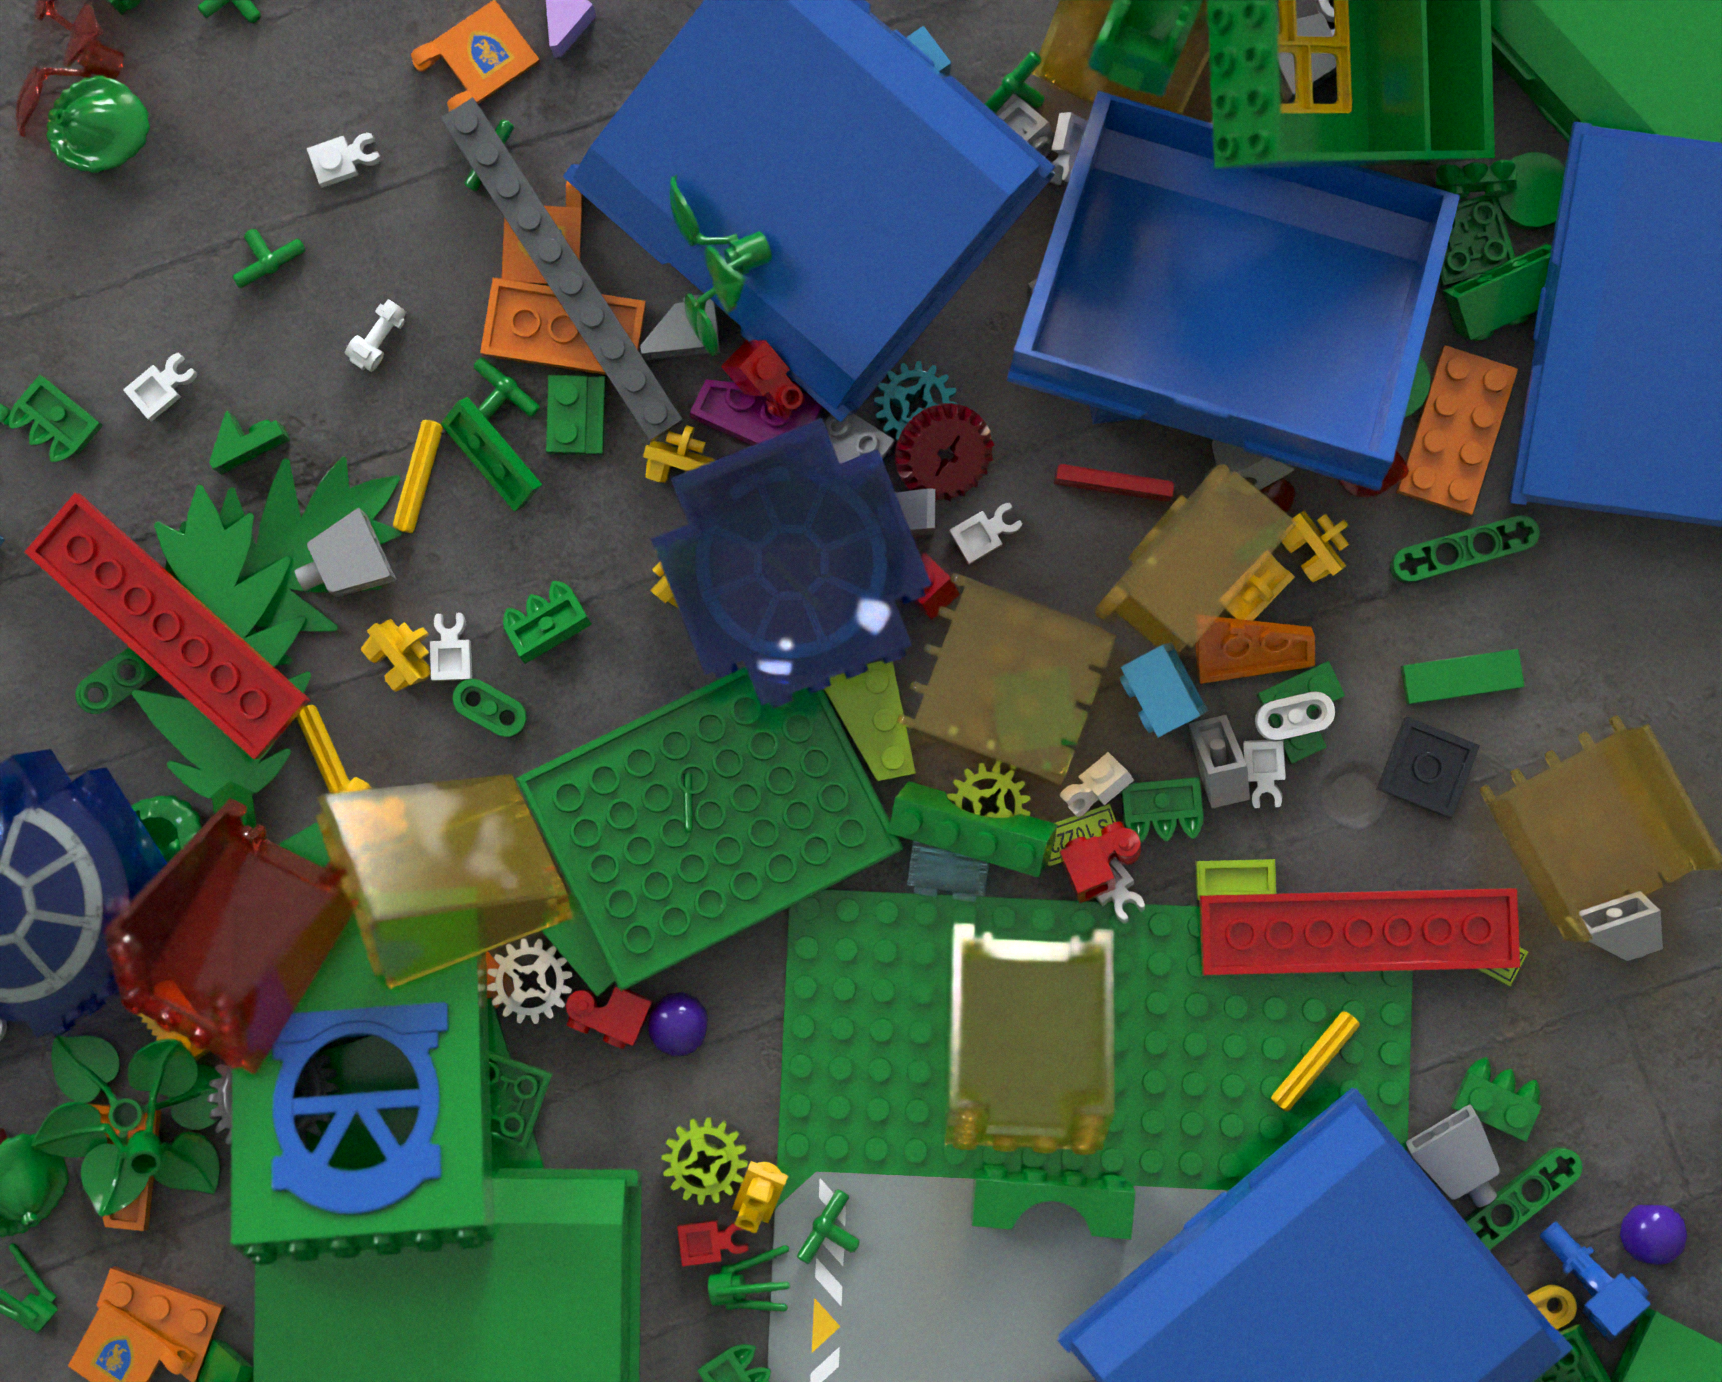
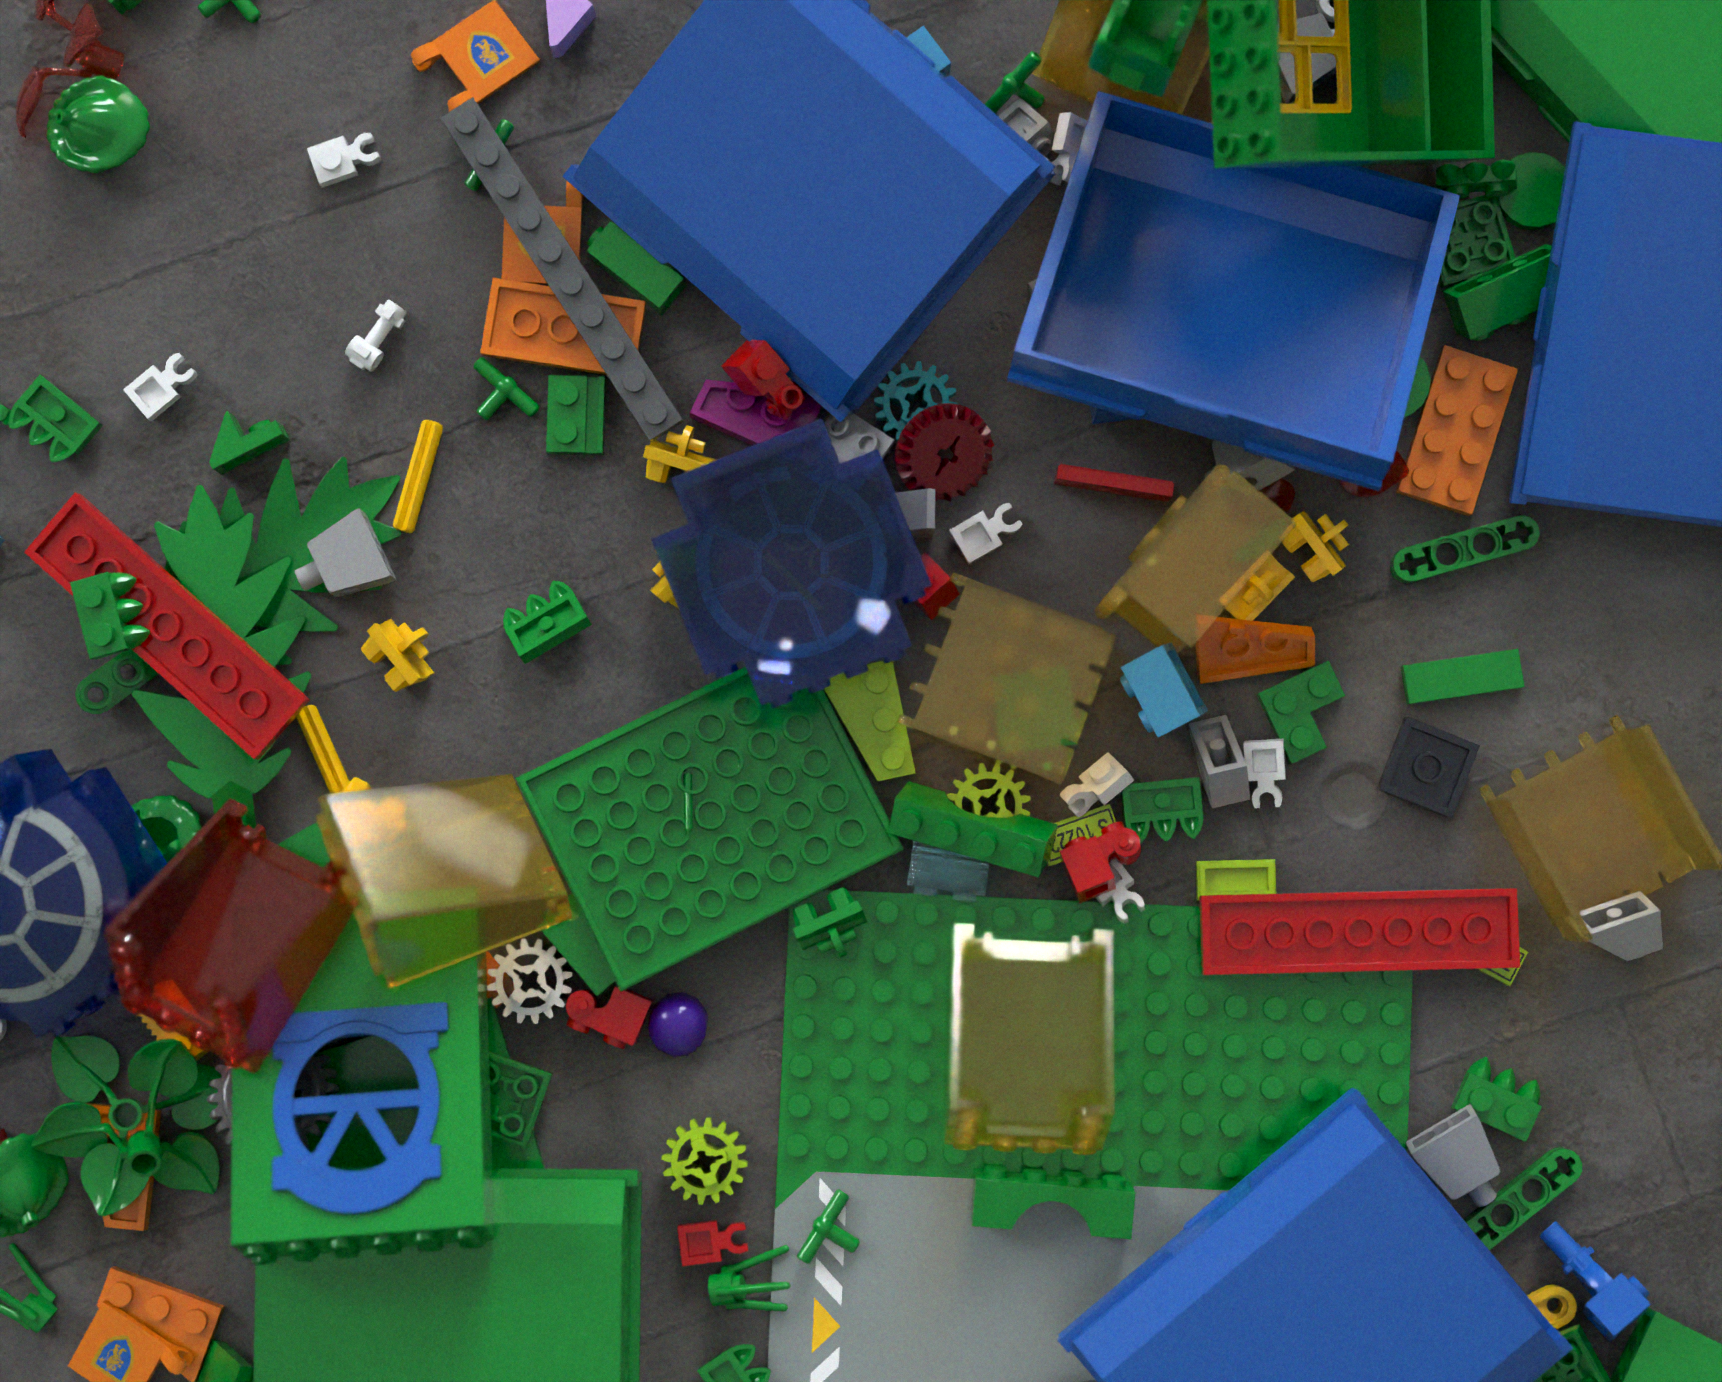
green piece [232,229,305,289] -> none
white plate [430,613,472,681] -> none
green plate [441,397,542,512] -> none
green plate [453,679,528,737] -> none
light grey slope [640,295,720,361] -> none
green plant [670,175,772,357] -> none
yellow hips [732,1161,788,1233] -> none
white plate [1255,692,1335,741] -> none
yellow axle [1271,1011,1360,1111] -> none
dark purple hair [1620,1205,1687,1265] -> none
none -> green plate [70,572,150,660]
none -> green brick [587,221,686,316]
none -> green hips [792,887,867,958]

